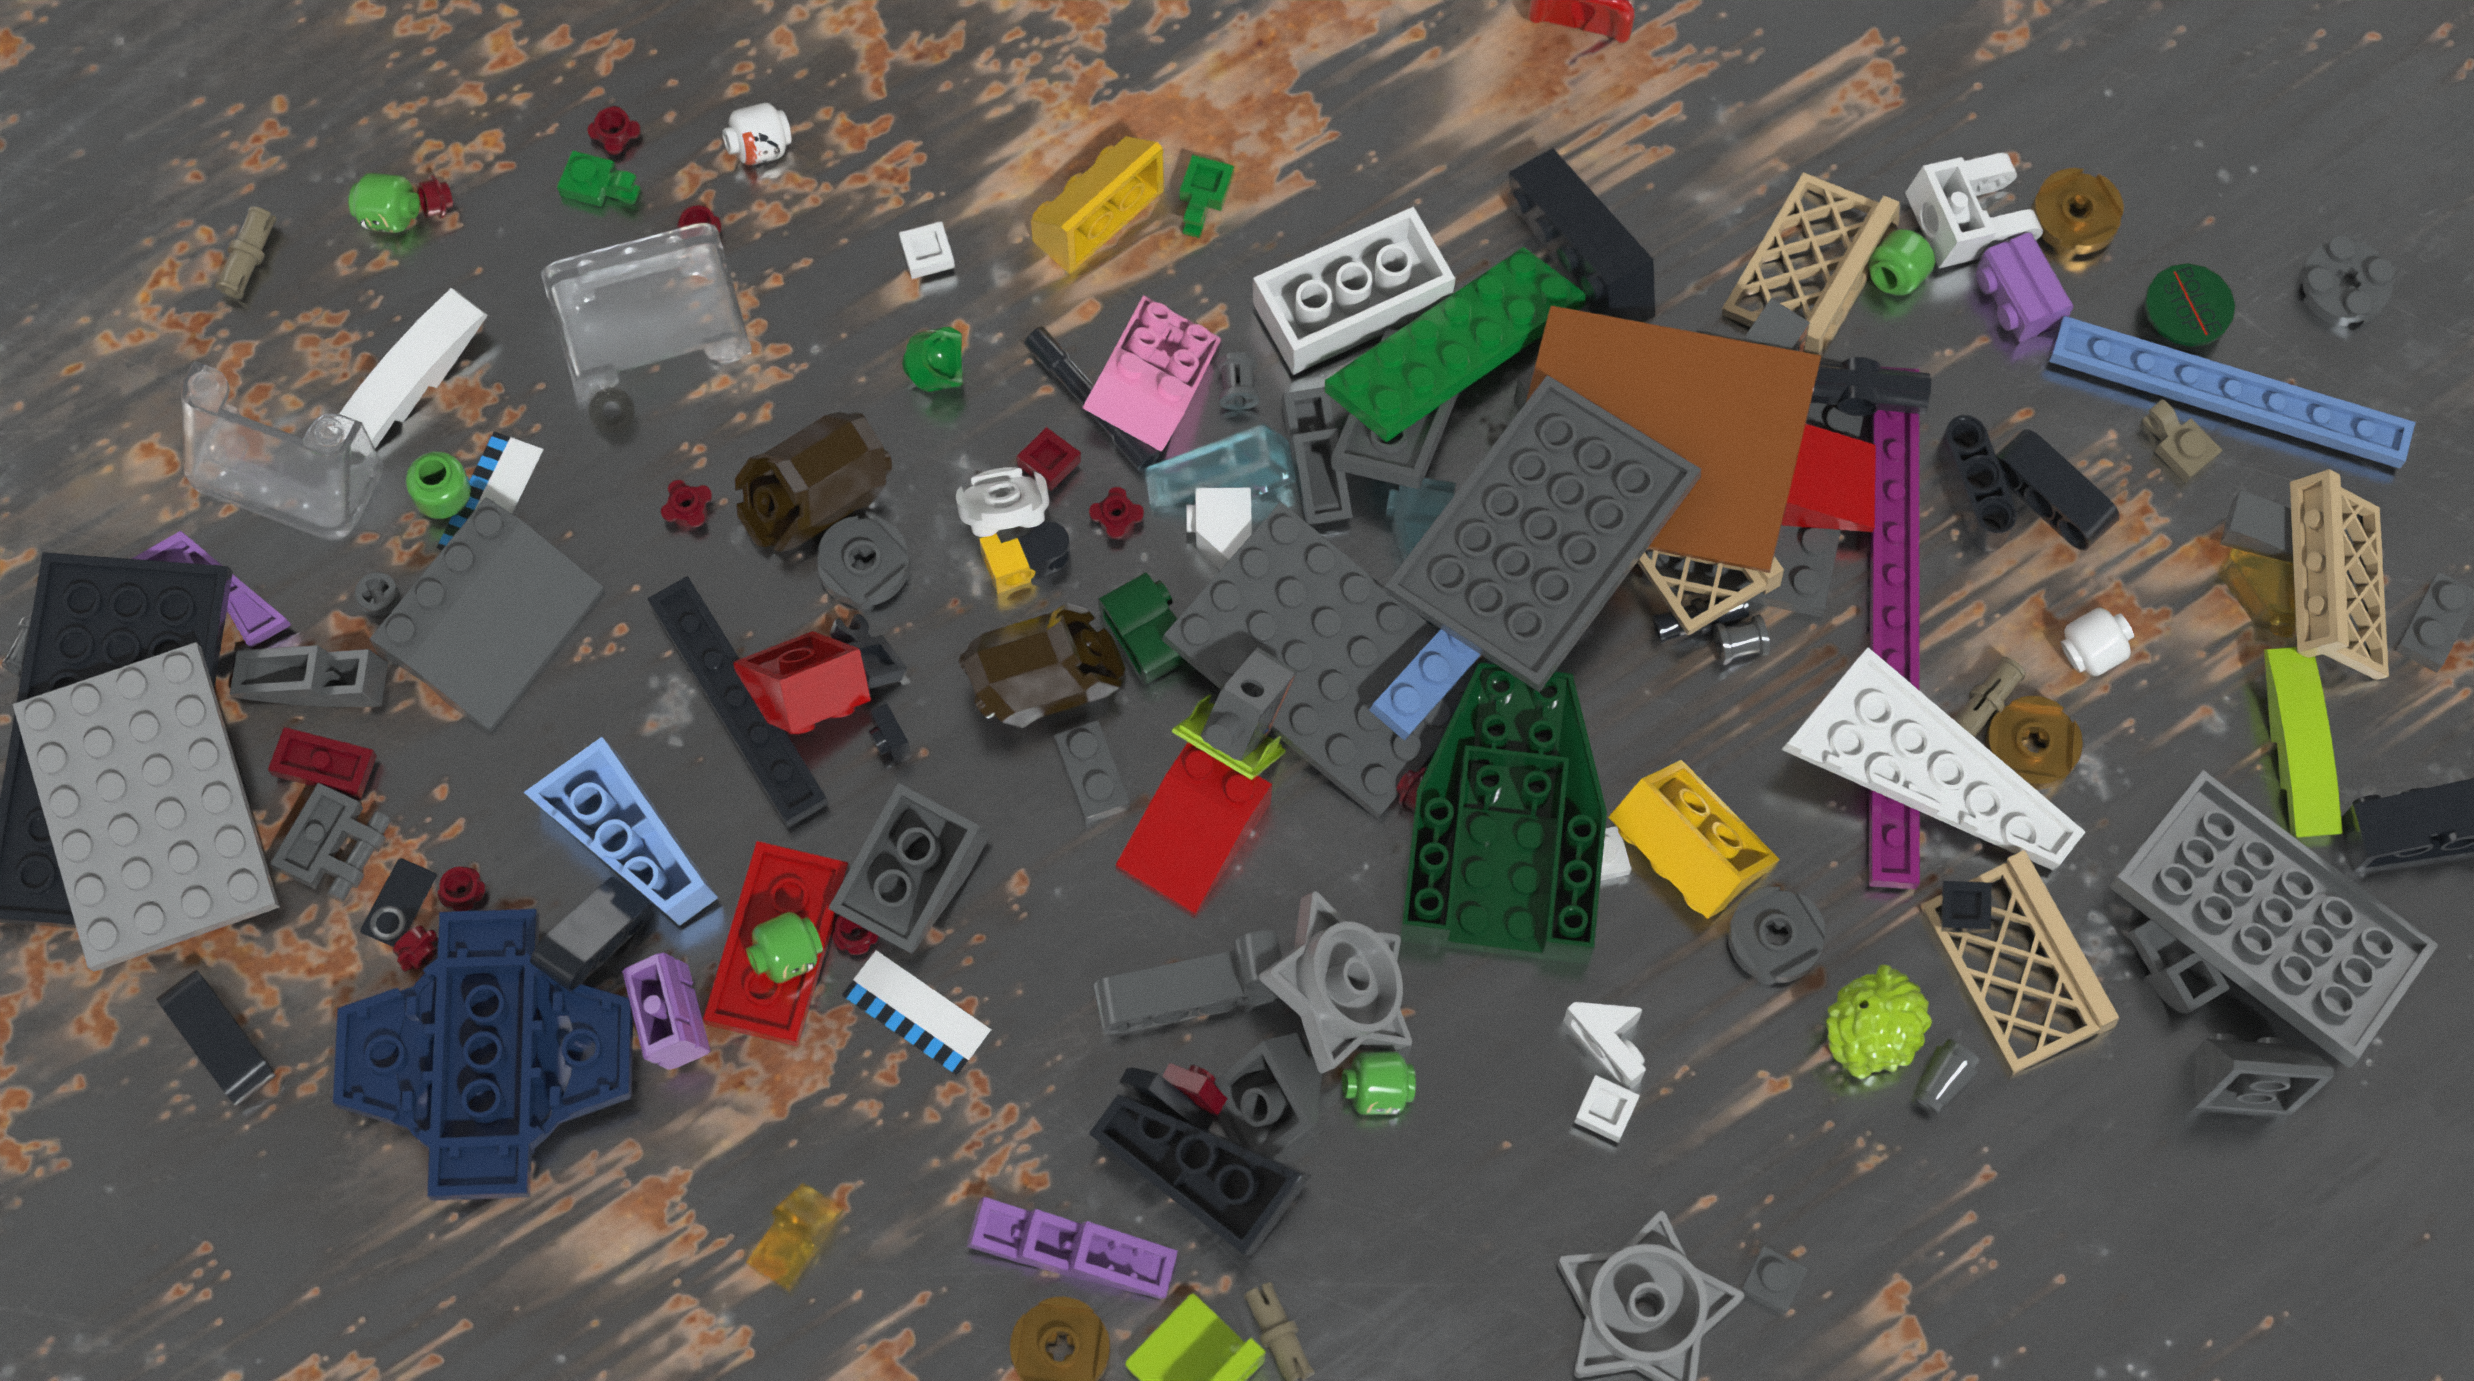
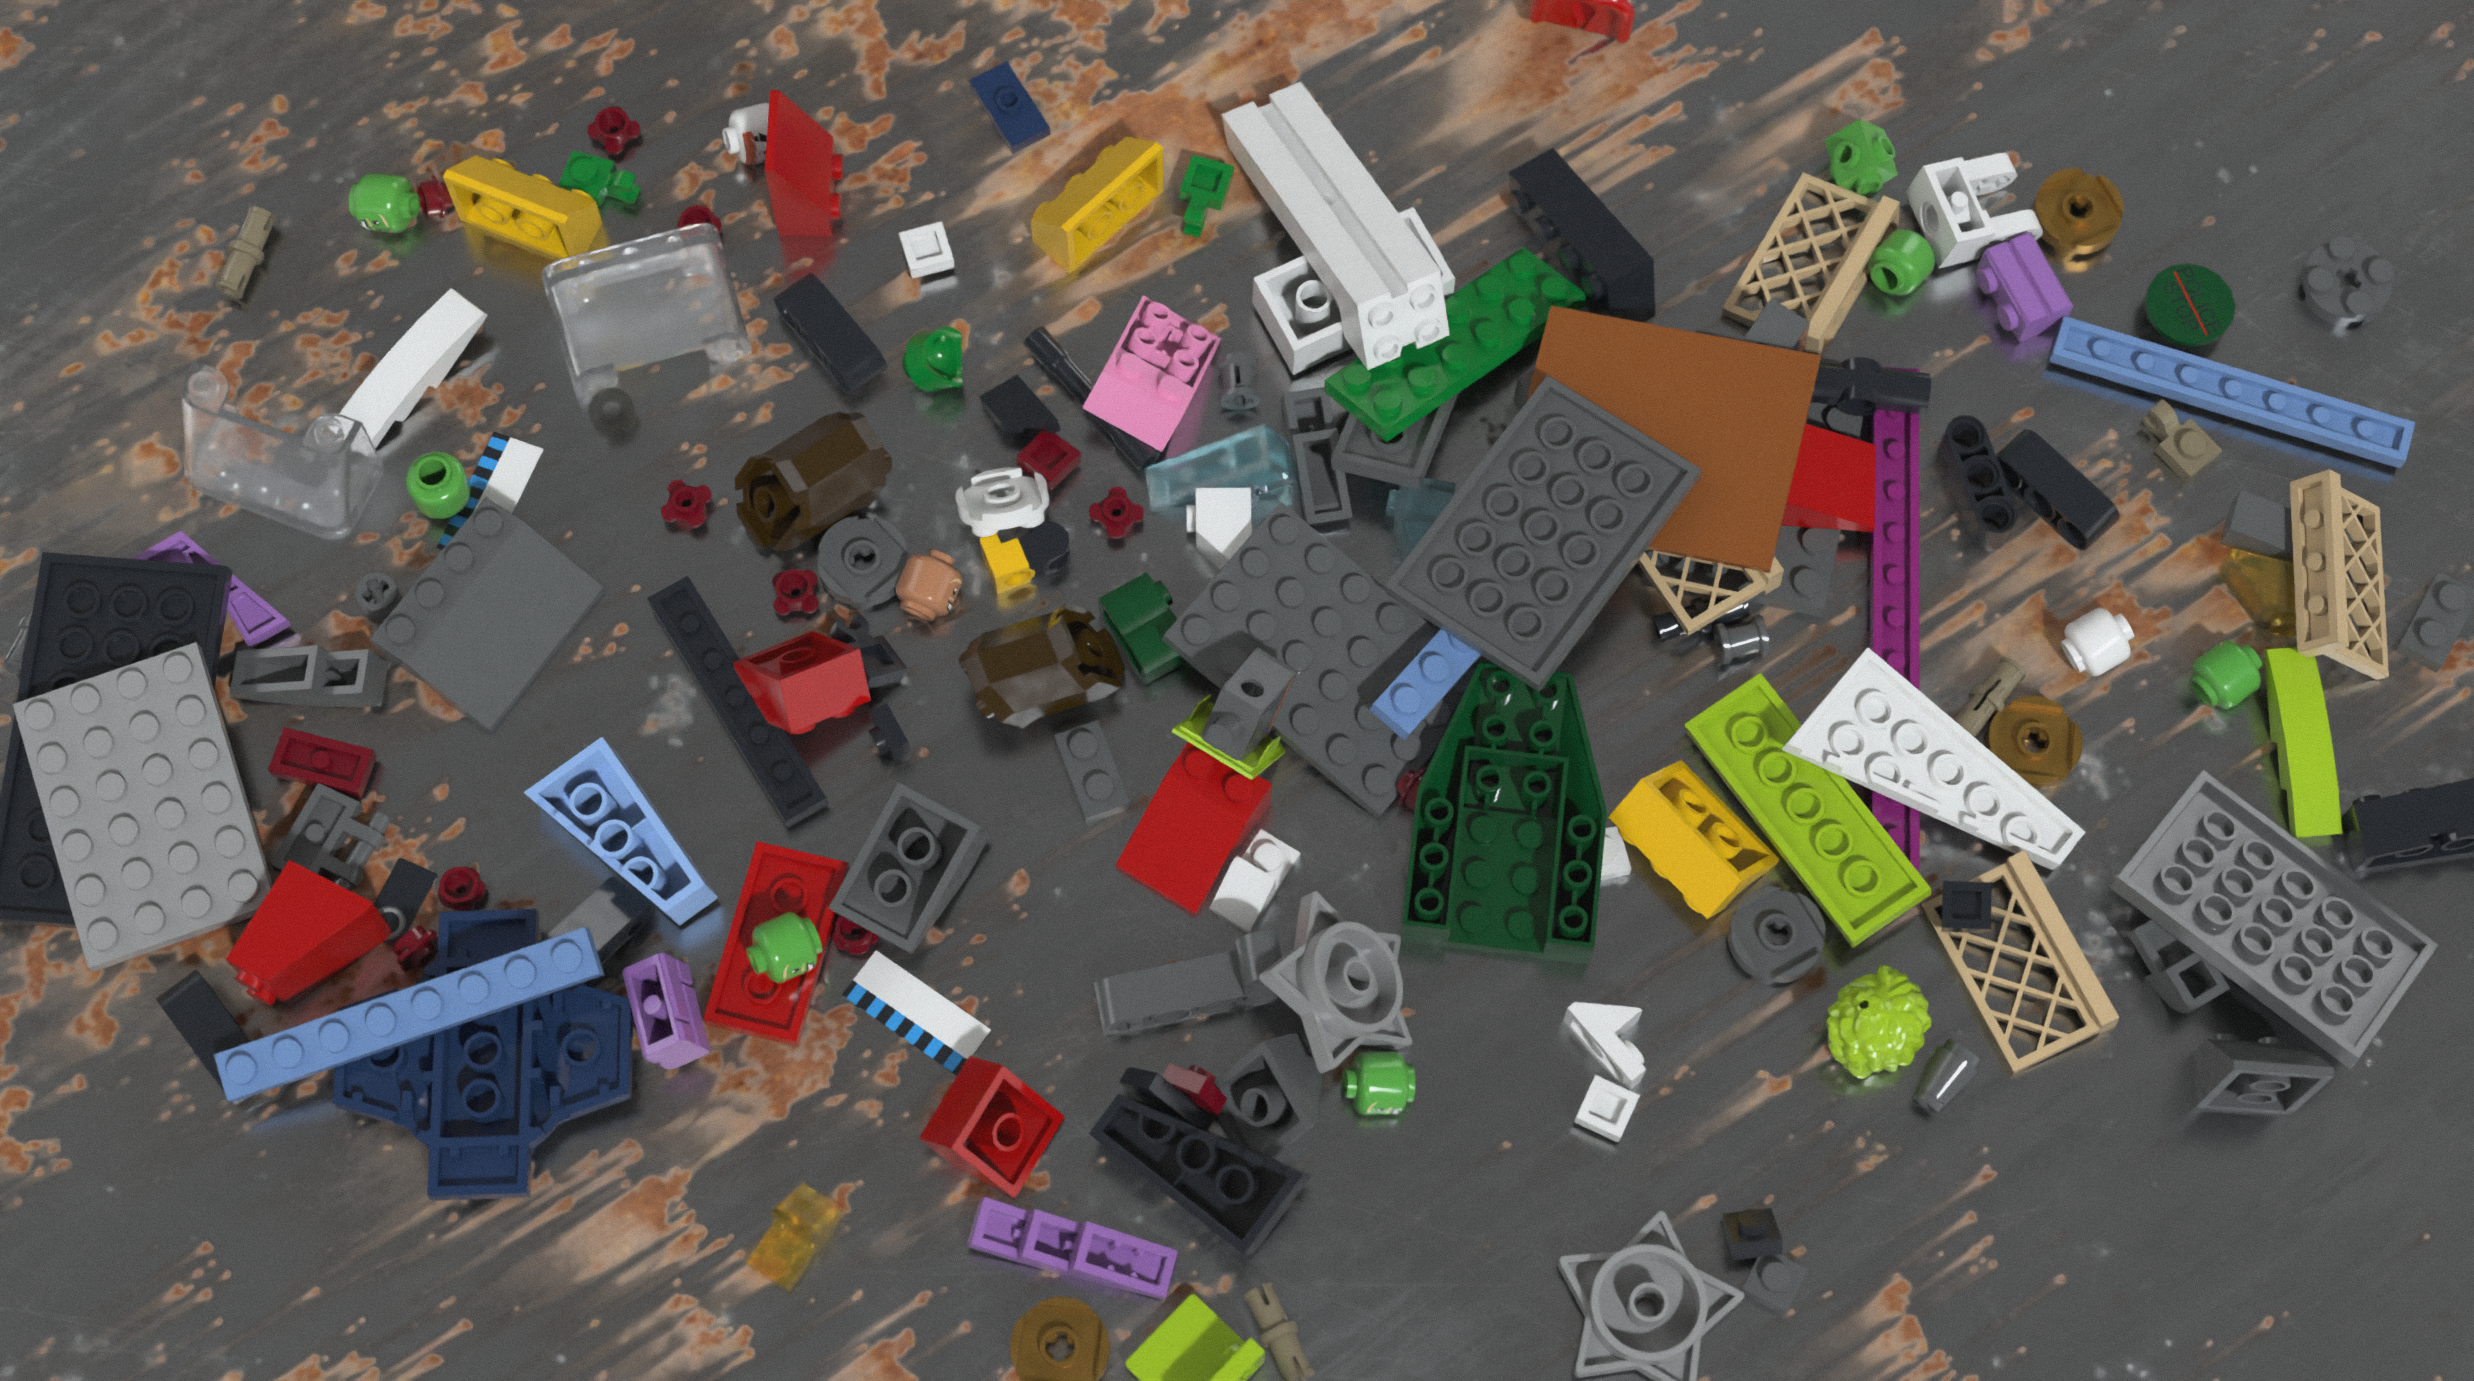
none -> medium blue plate [214,927,604,1102]
none -> red slope [226,860,392,1008]
none -> yellow slope [443,155,603,266]
none -> red slope [764,90,844,236]
none -> dark red plate [772,569,819,615]
none -> black beam [773,272,887,394]
none -> nougat head [895,549,963,621]
none -> red slope [919,1056,1065,1199]
none -> dark blue plate [969,61,1050,154]
none -> black tile [979,375,1061,433]
none -> white slope [1210,829,1301,934]
none -> white brick [1221,82,1450,370]
none -> lime plate [1684,673,1931,948]
none -> black plate [1723,1208,1783,1260]
none -> bright green brick [1824,119,1898,195]
none -> bright green head [2189,640,2263,709]

